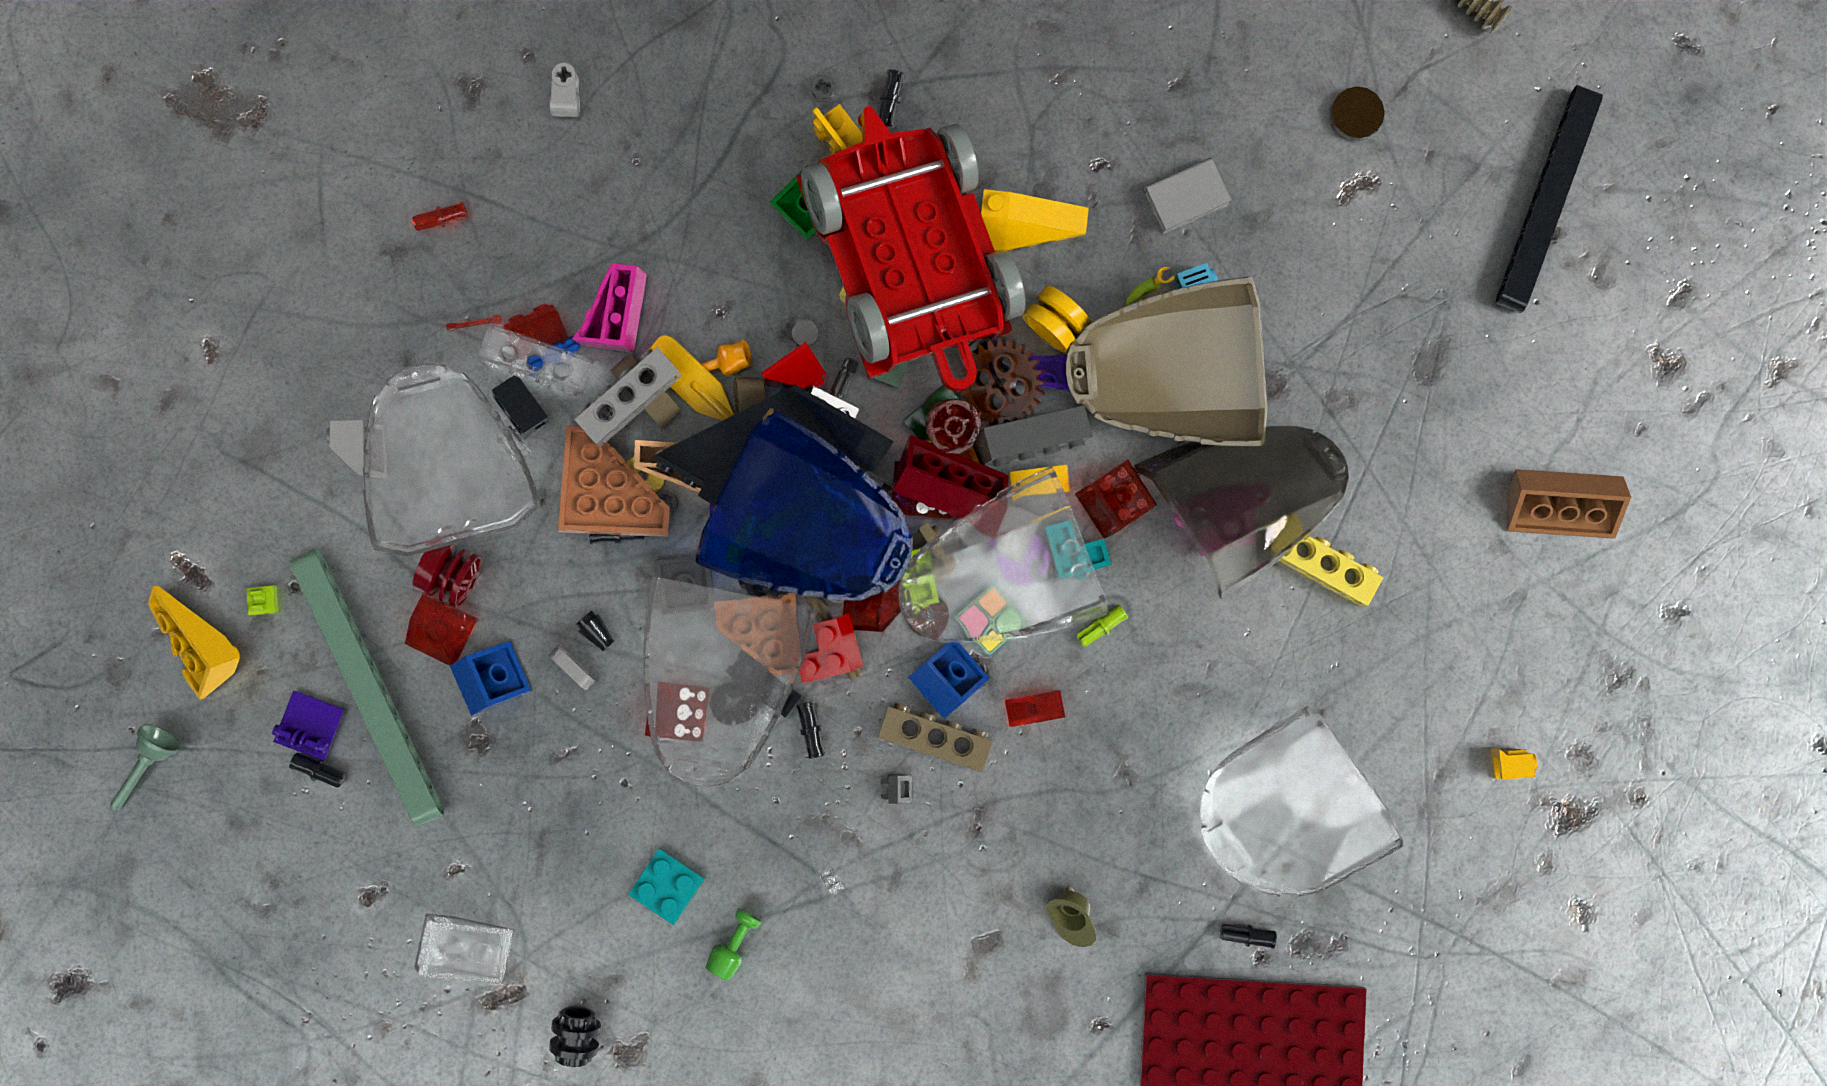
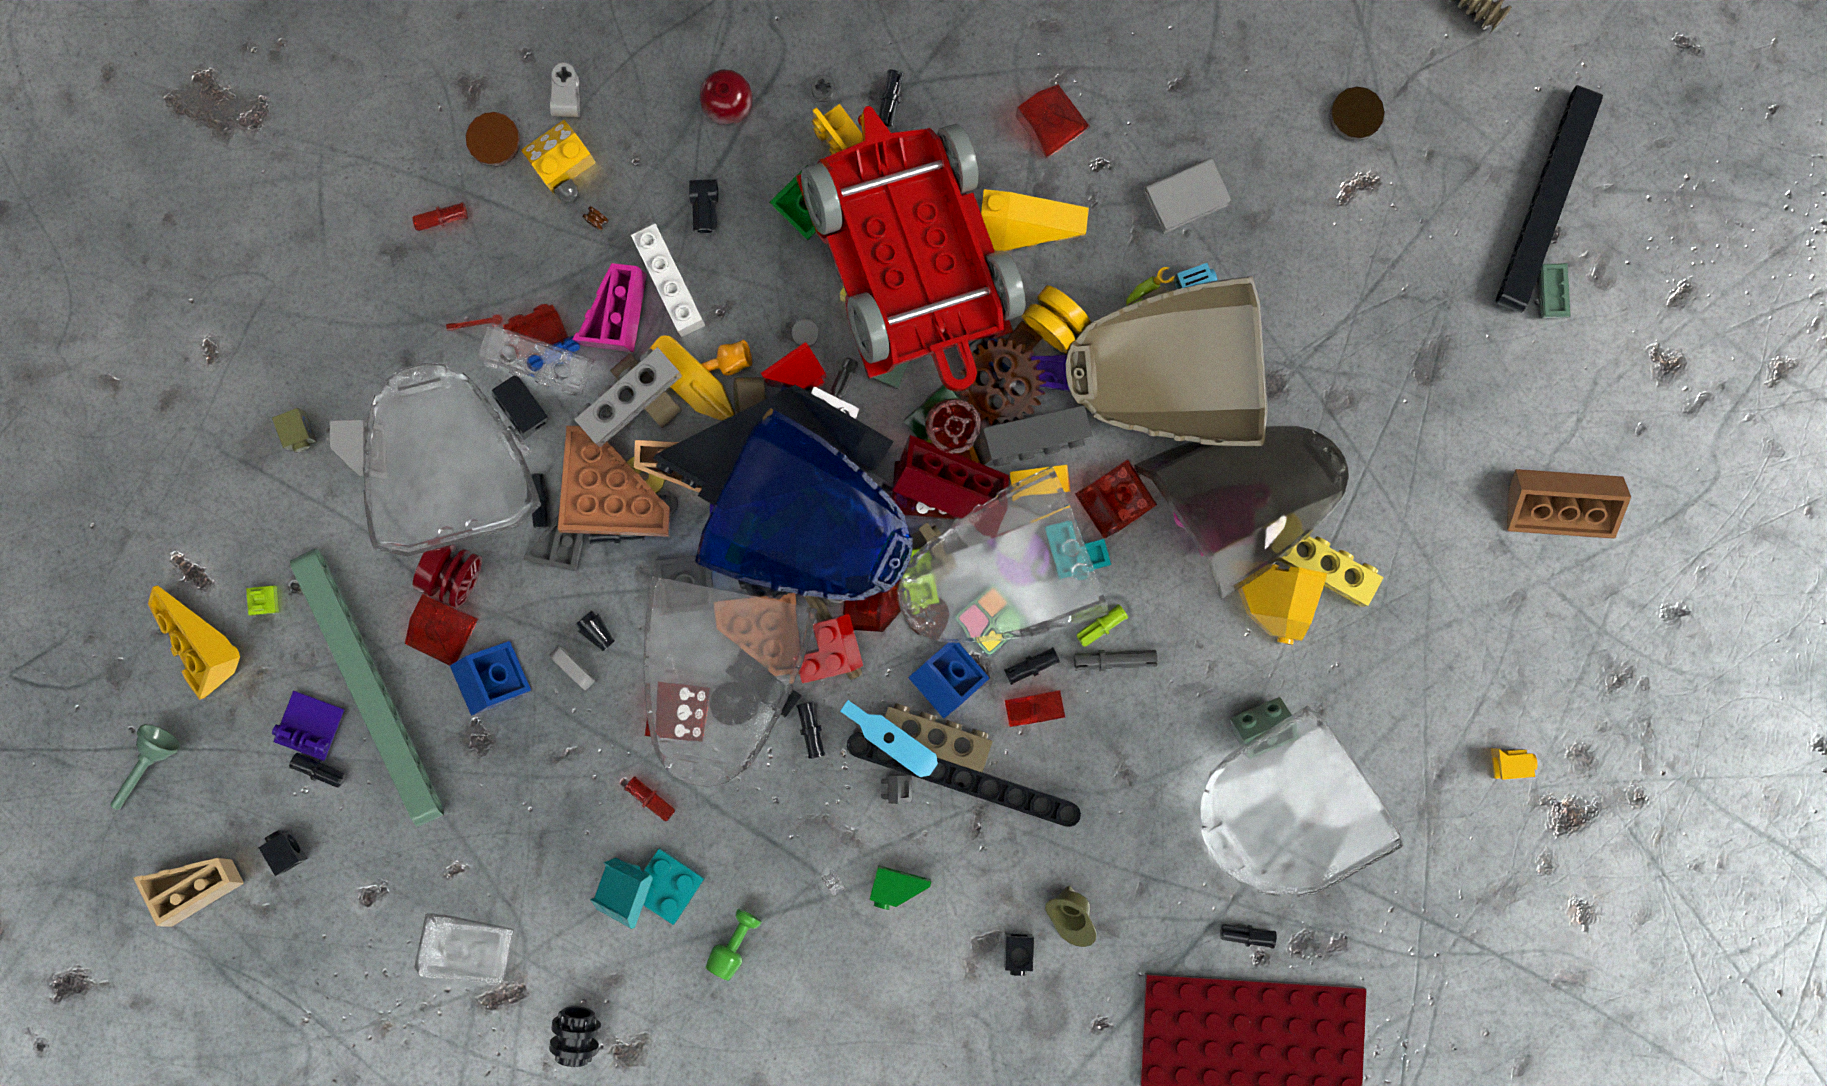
none -> tan wedge [133,858,244,927]
none -> black brick [258,830,307,876]
none -> olive brick [272,408,317,453]
none -> reddish brown tile [466,112,520,166]
none -> yellow slope [521,120,596,194]
none -> dark grey wing [523,514,585,571]
none -> black axle [526,473,549,528]
none -> dark grey hinge [554,179,578,202]
none -> reddish brown bush [582,206,609,231]
none -> teal slope [590,857,653,929]
none -> clear red axle [624,776,675,822]
none -> white brick [631,224,705,337]
none -> black piece [689,179,719,234]
none -> dark red cylinder [699,69,753,125]
none -> medium azure piece [840,700,938,777]
none -> black beam [847,732,1081,827]
none -> green slope [869,865,931,910]
none -> black pin [1004,647,1061,685]
none -> black brick [1004,933,1034,976]
none -> reddish brown tile [1005,321,1043,353]
none -> clear red slope [1015,84,1090,158]
none -> dark grey pin [1074,650,1158,672]
none -> yellow brick [1229,559,1327,645]
none -> sand green brick [1230,697,1298,758]
none -> sand green plate [1538,263,1571,319]

